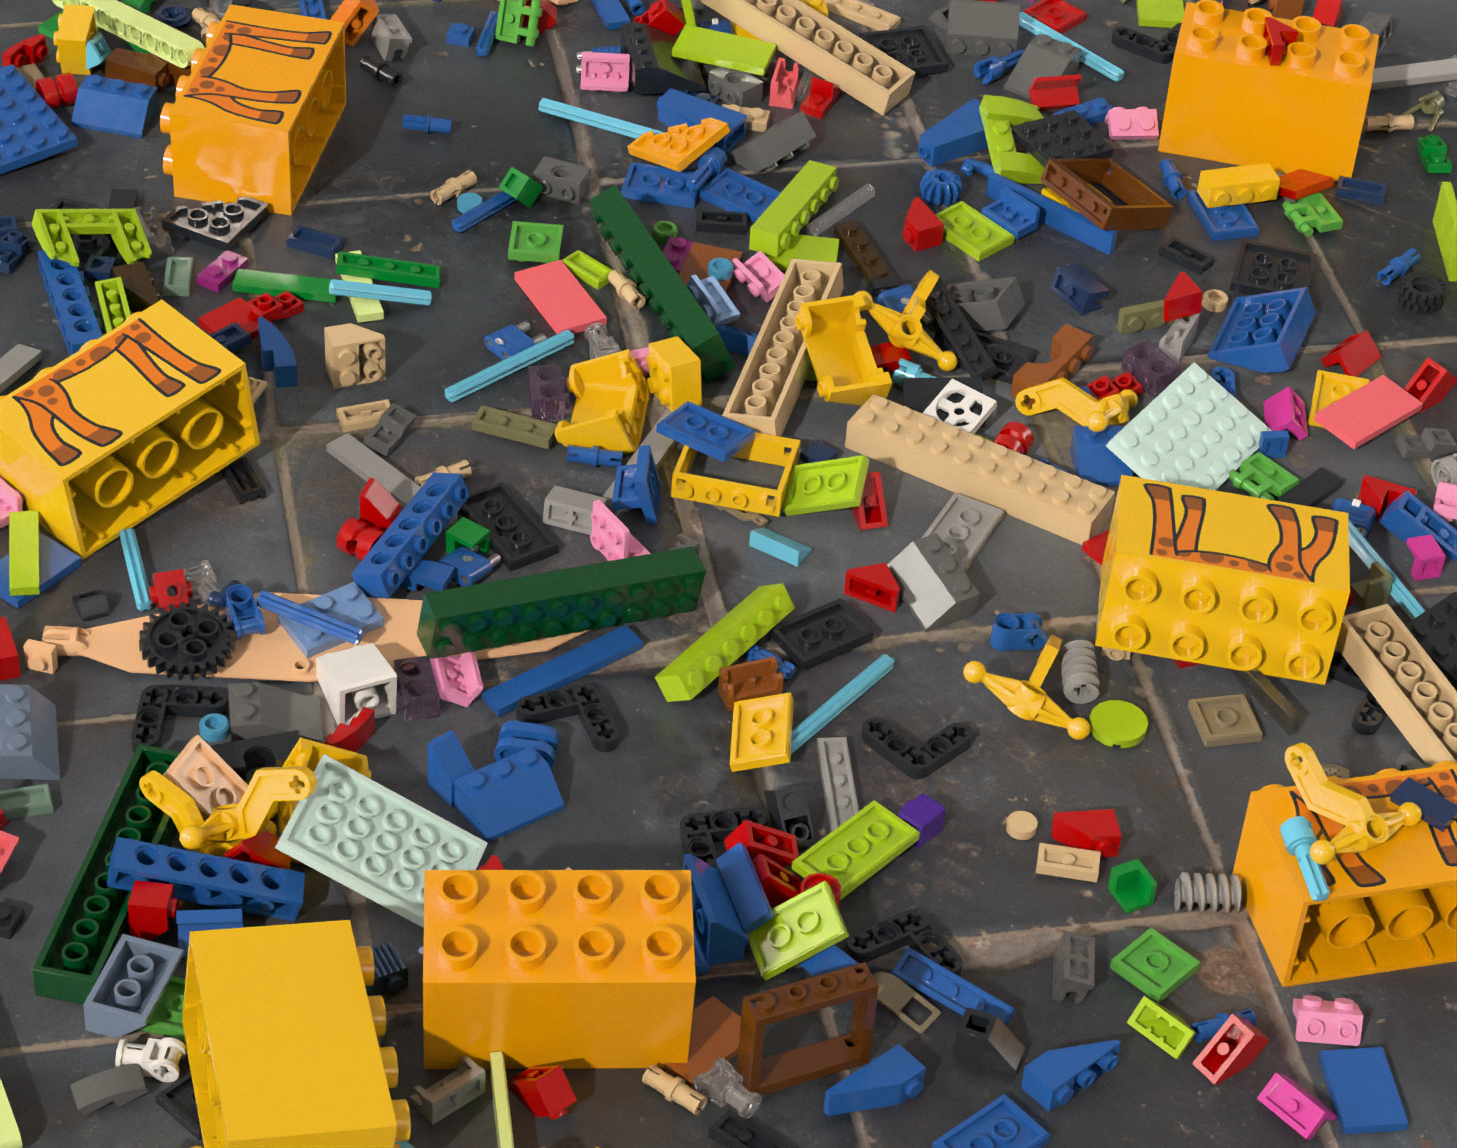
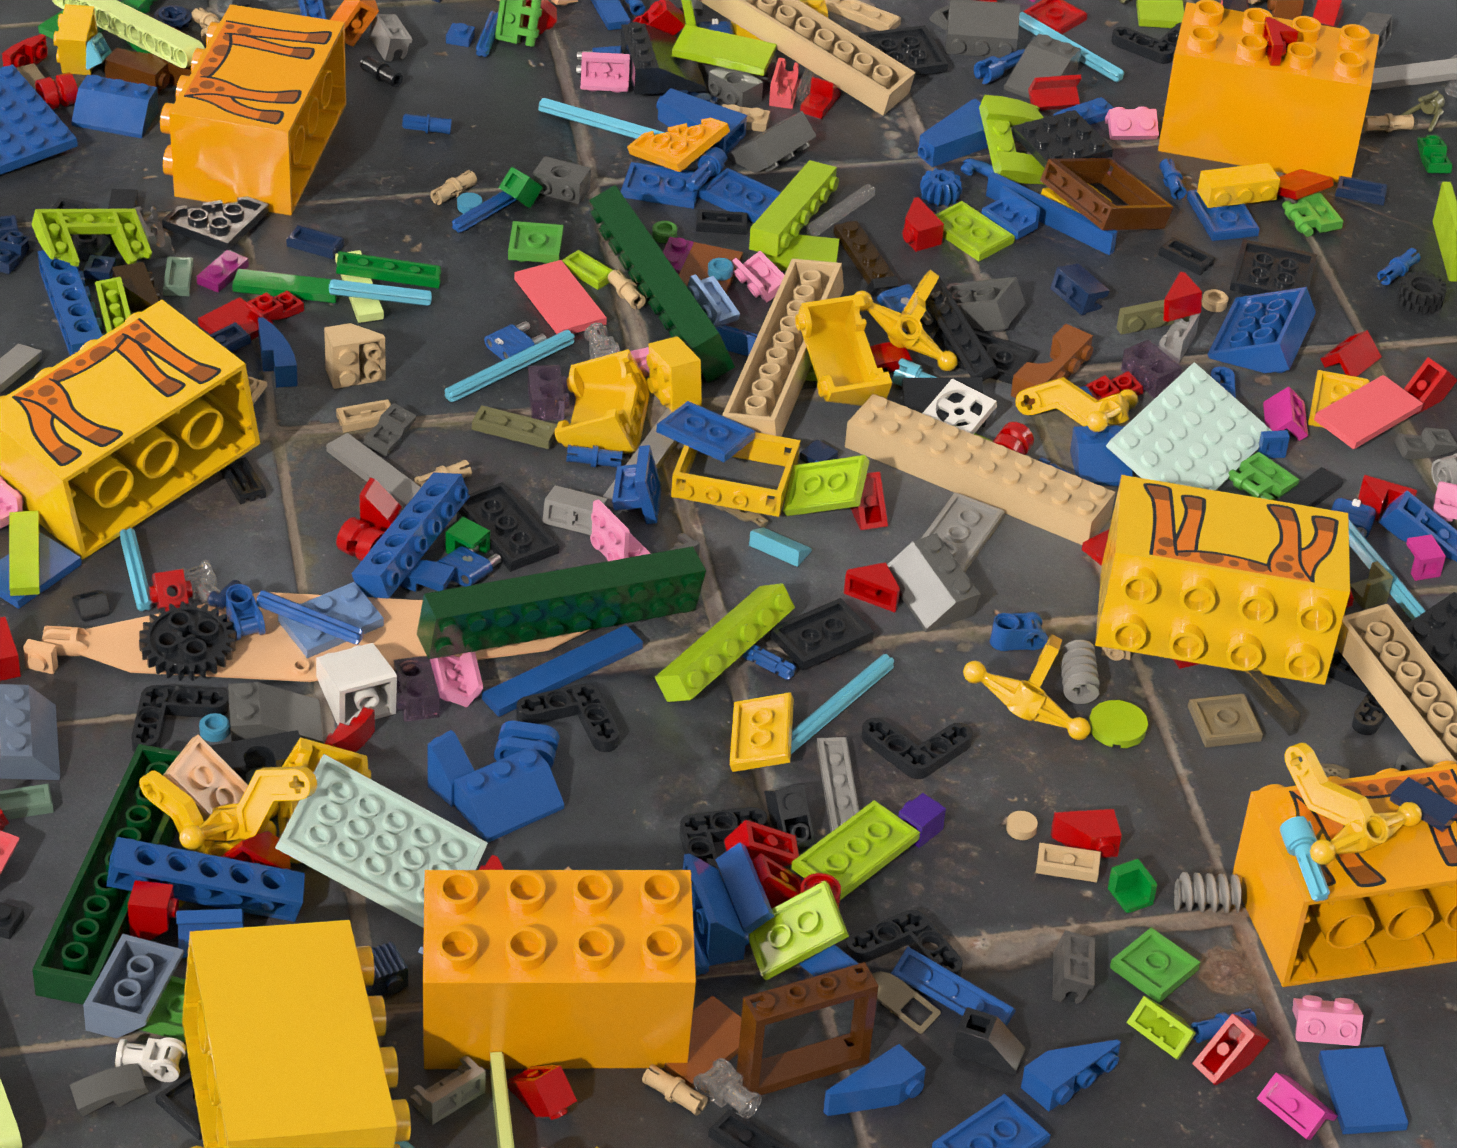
dark orange hinge [718,656,783,711] -> none

